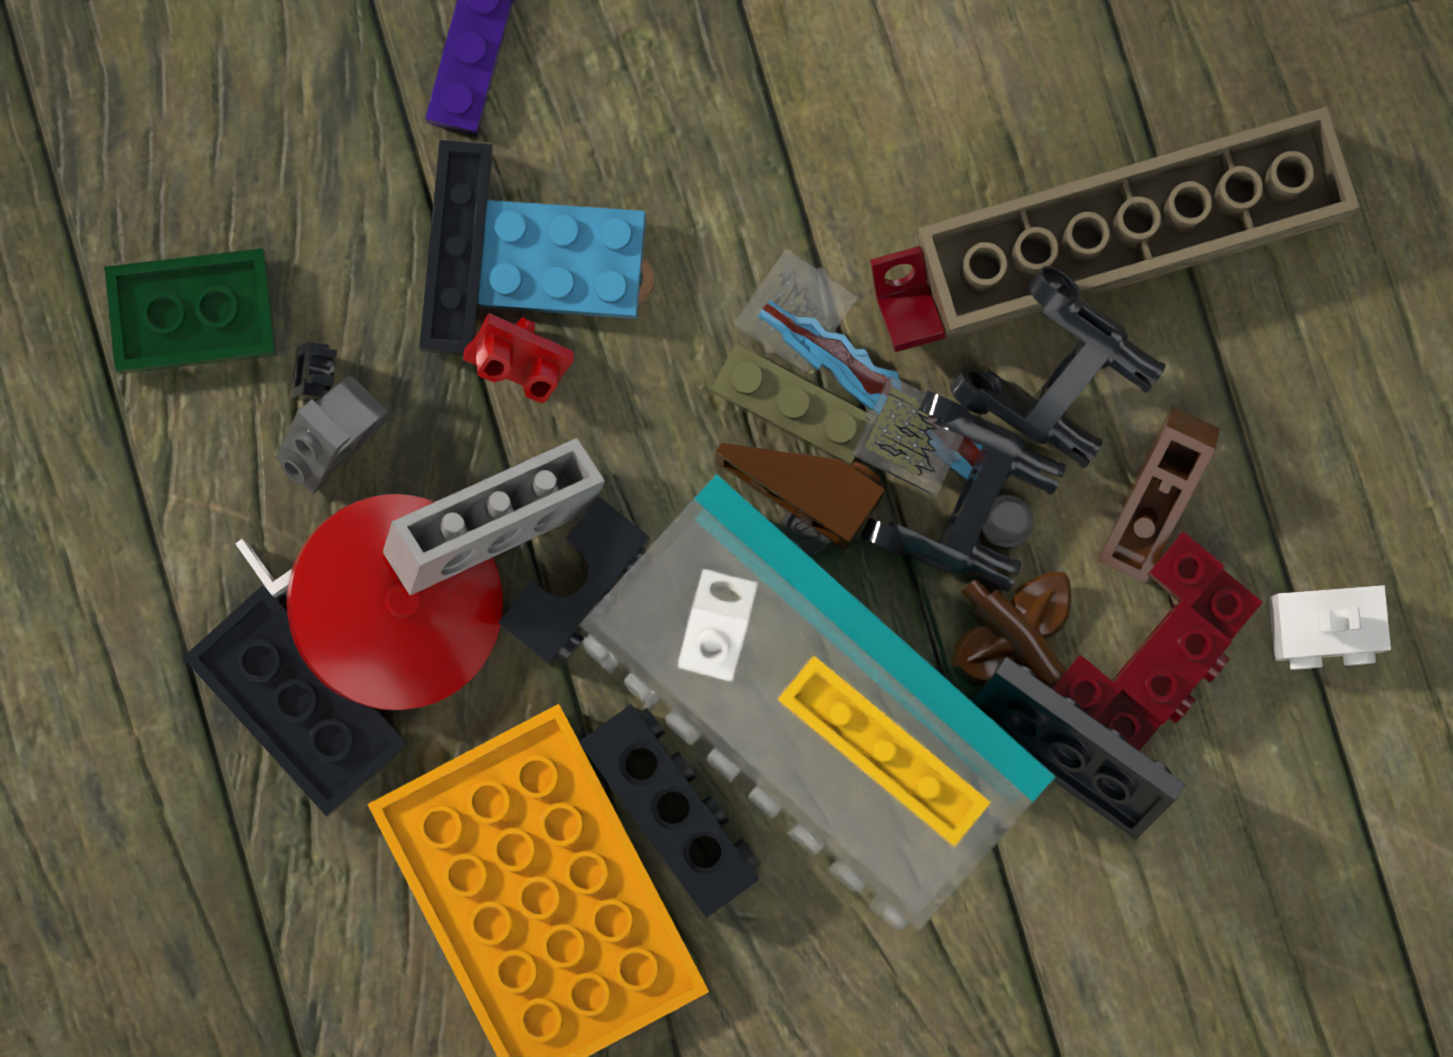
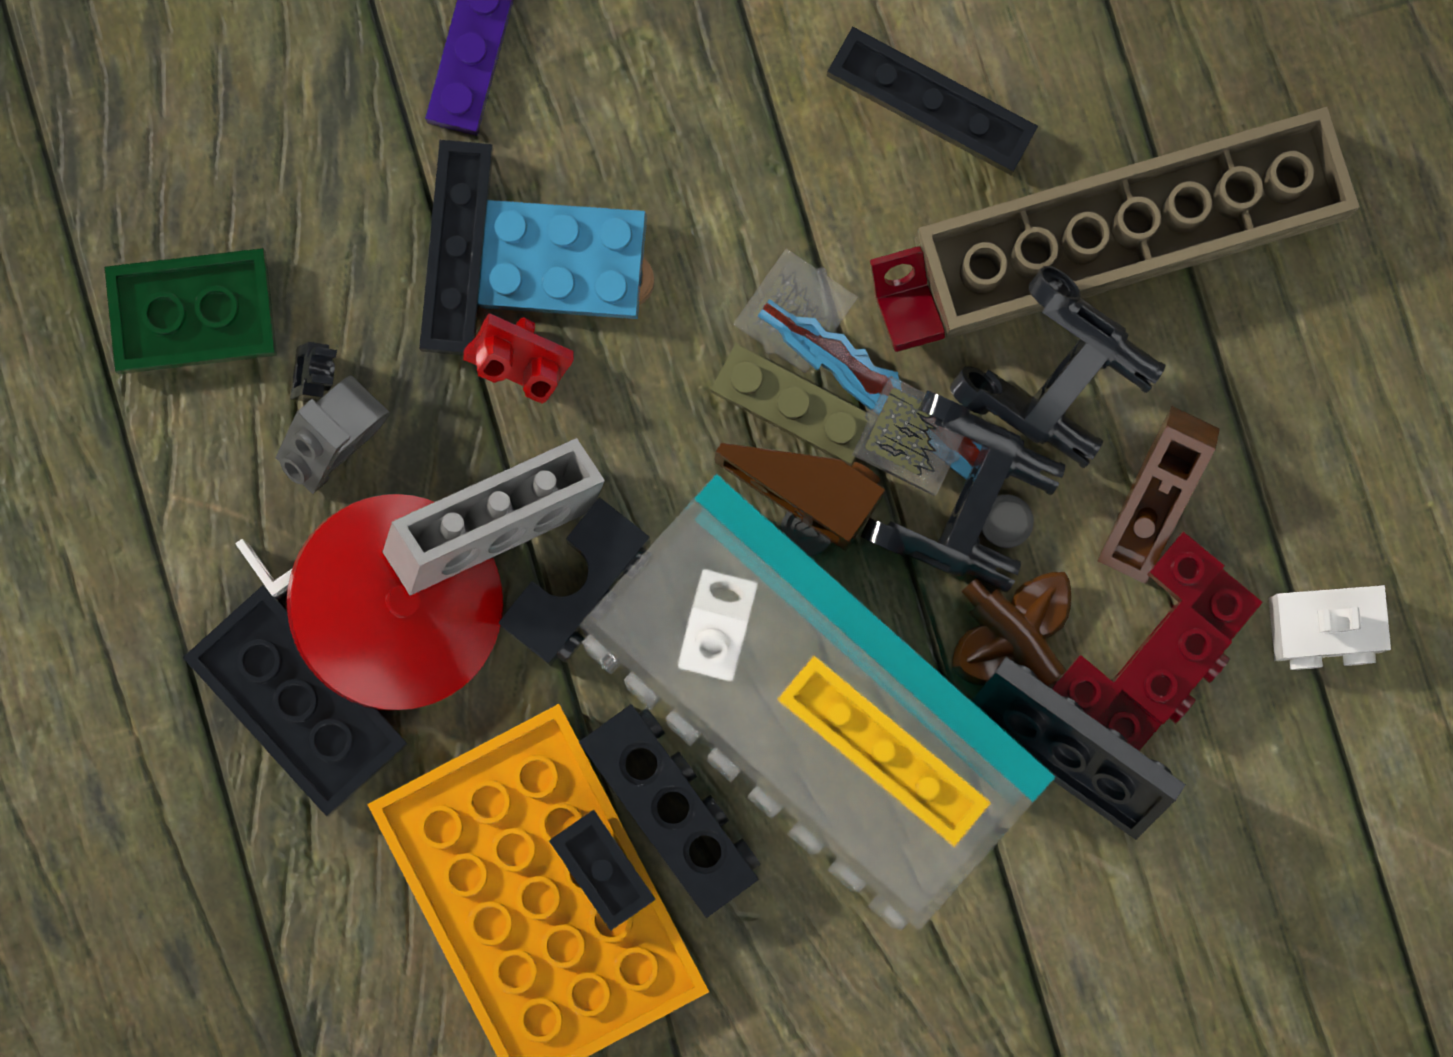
none -> black plate [549,810,656,931]
none -> black plate [827,26,1038,176]

